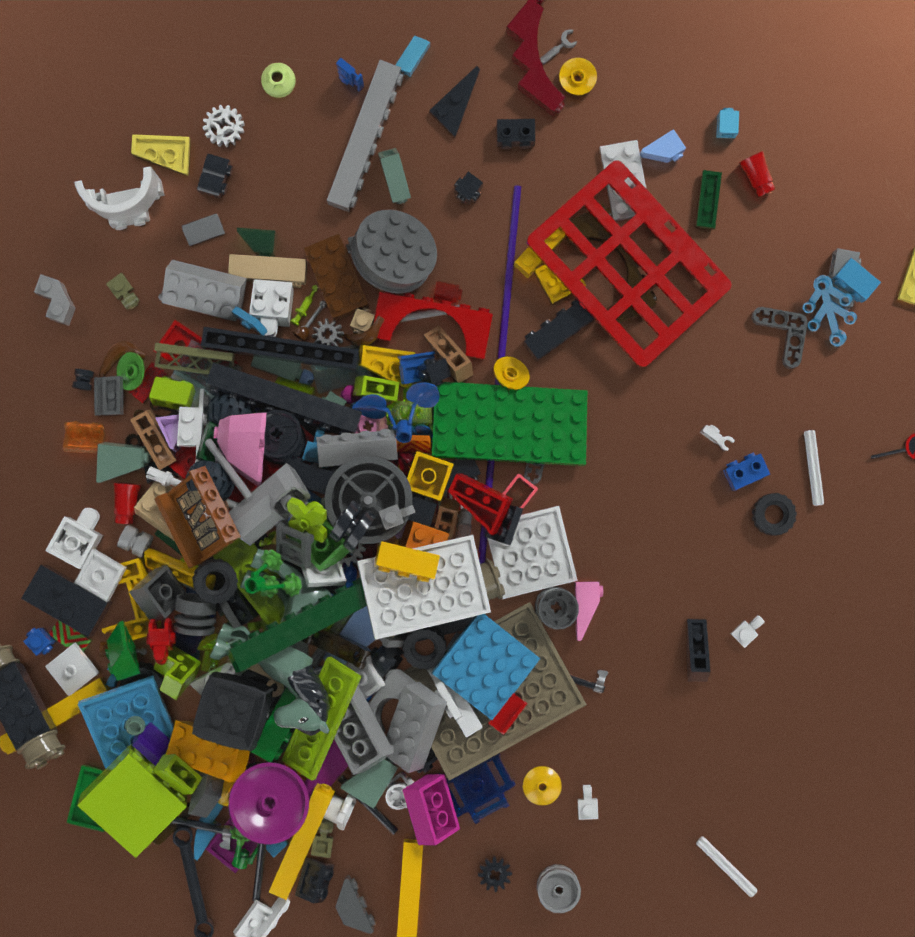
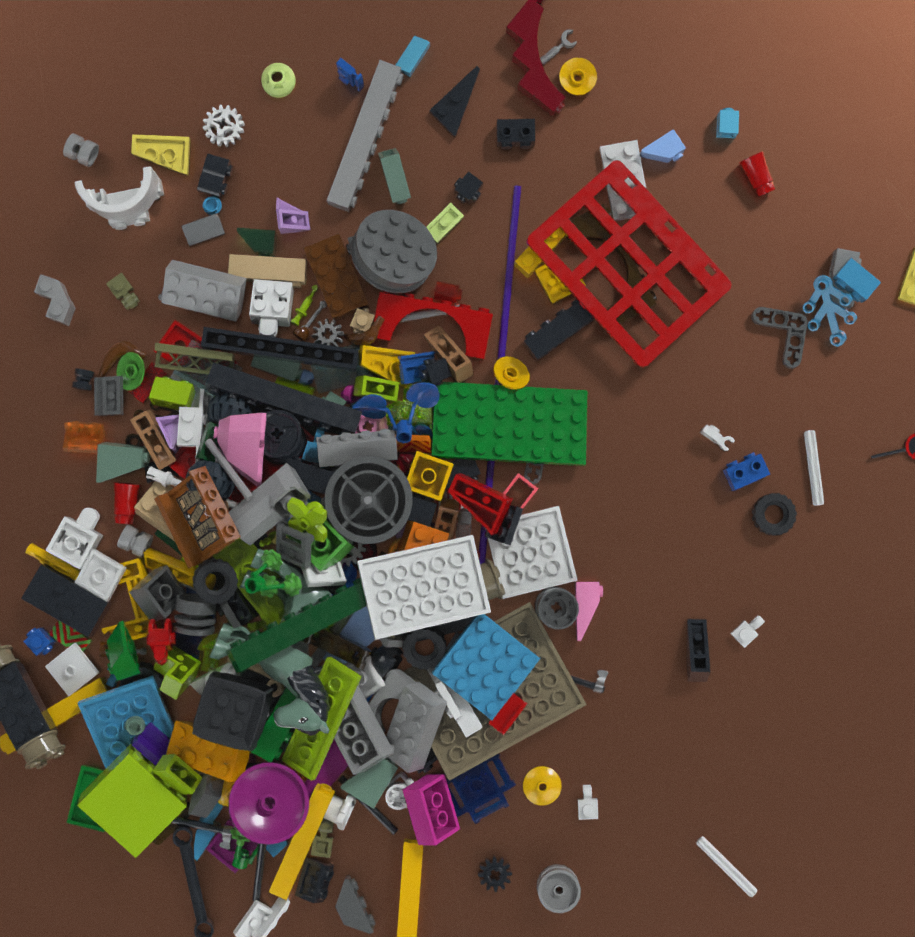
dark azure plate [232,307,268,336] -> none
black wheel [328,501,376,552] -> none
yellow brick [374,541,440,582] -> none
light grey plate [379,504,415,530] -> none
dark green plate [695,170,722,230] -> none
none -> yellow pin [25,543,81,581]
none -> light grey wheel [63,133,99,167]
none -> dark azure plate [203,196,222,215]
none -> lavender slope [276,198,310,234]
none -> yellowish green plate [426,203,464,244]

